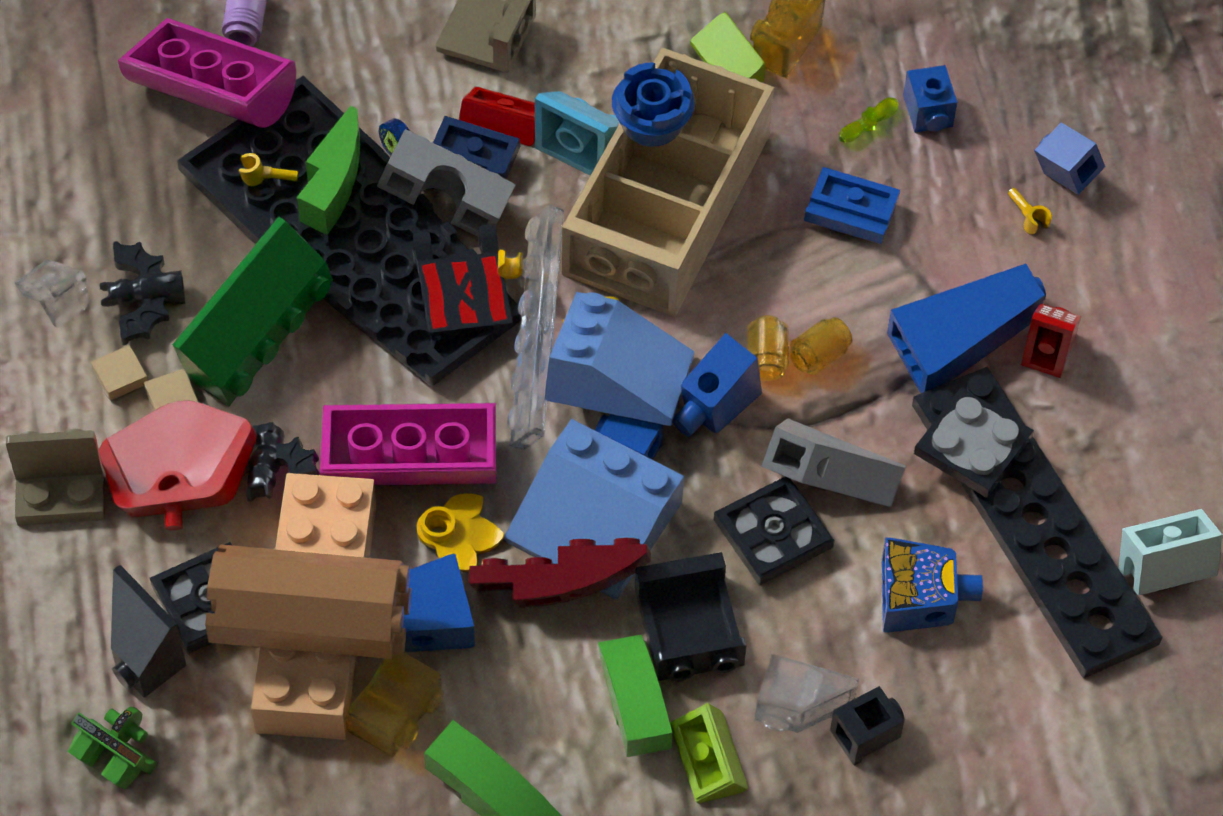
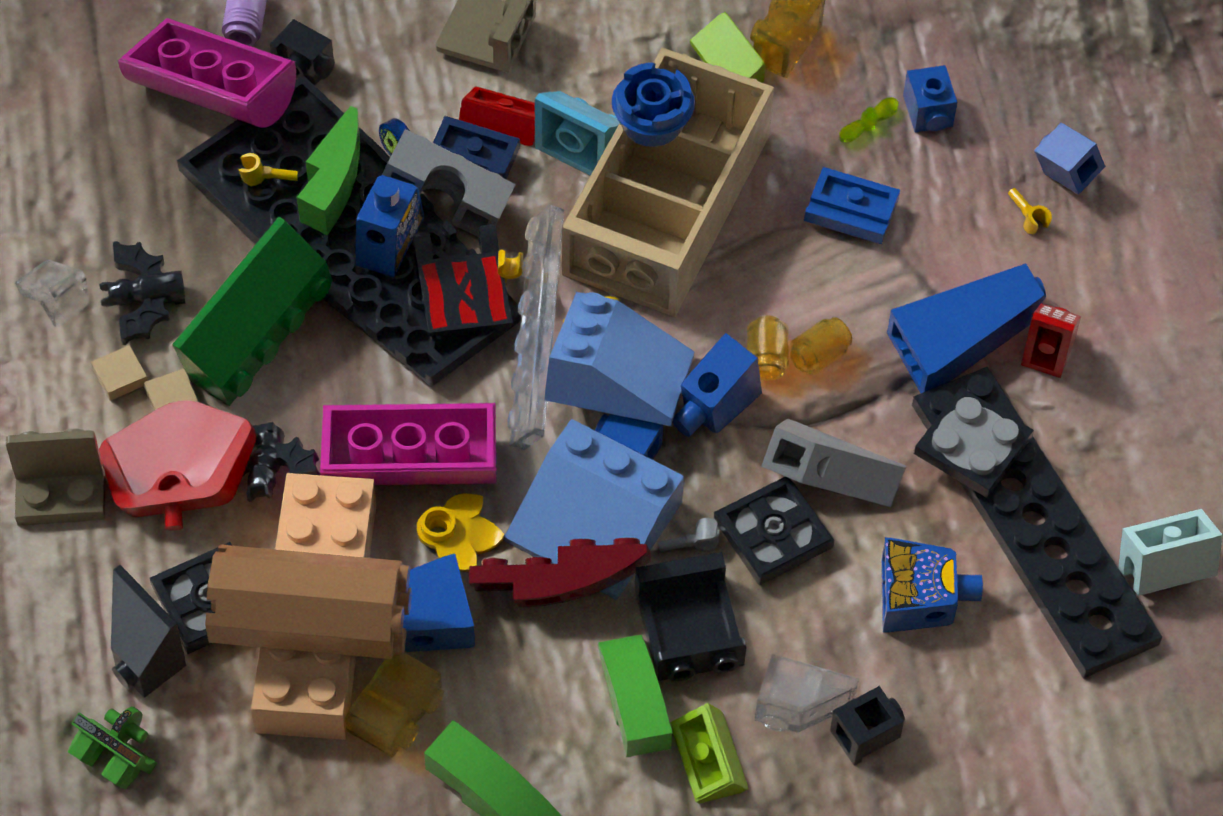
none -> black brick [270,19,335,85]
none -> blue torso [355,175,424,277]
none -> light grey hand [658,518,720,552]

